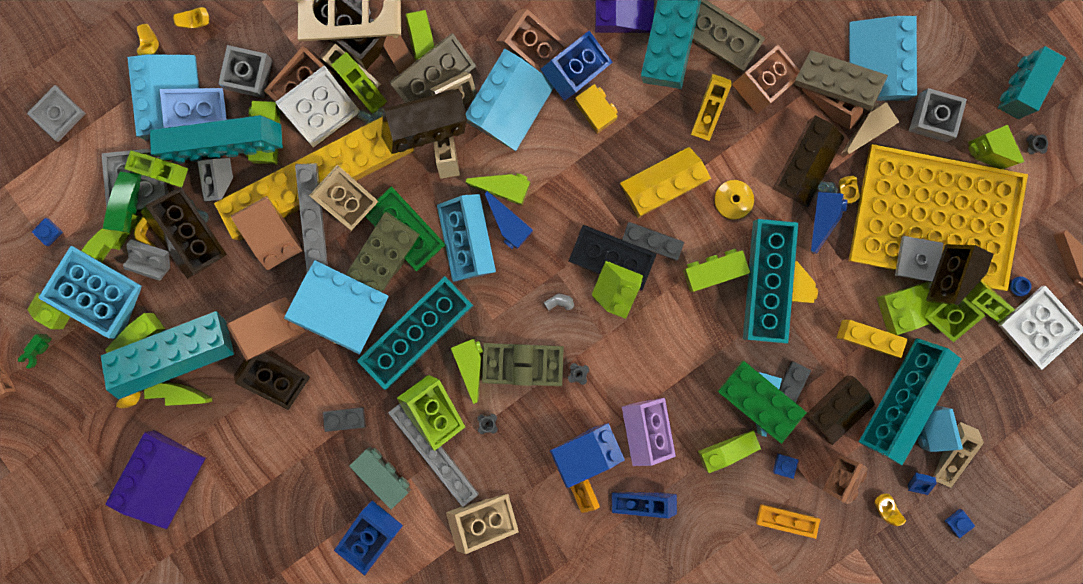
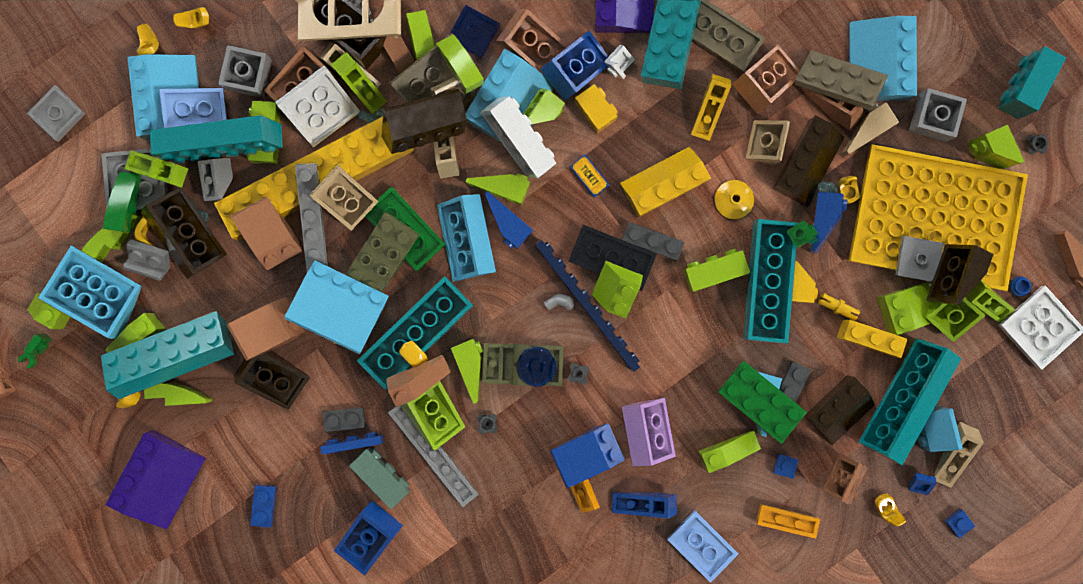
blue plate [32,218,63,246] -> none
tan slope [446,494,519,554] -> none
none -> blue plate [250,484,277,528]
none -> blue plate [320,431,385,455]
none -> nougat slope [386,355,451,407]
none -> yellow hair [399,341,428,367]
none -> lime slope [436,34,484,94]
none -> clear blue tile [450,5,500,59]
none -> white brick [480,96,556,178]
none -> clear blue tile [517,347,556,387]
none -> lime slope [523,88,565,124]
none -> dark blue plate [535,240,640,372]
none -> tile [569,155,610,198]
none -> white bracket [604,44,635,79]
none -> light blue plate [667,510,738,583]
none -> tan slope [746,120,790,166]
none -> green bracket [787,221,818,248]
none -> yellow pin [818,293,860,321]

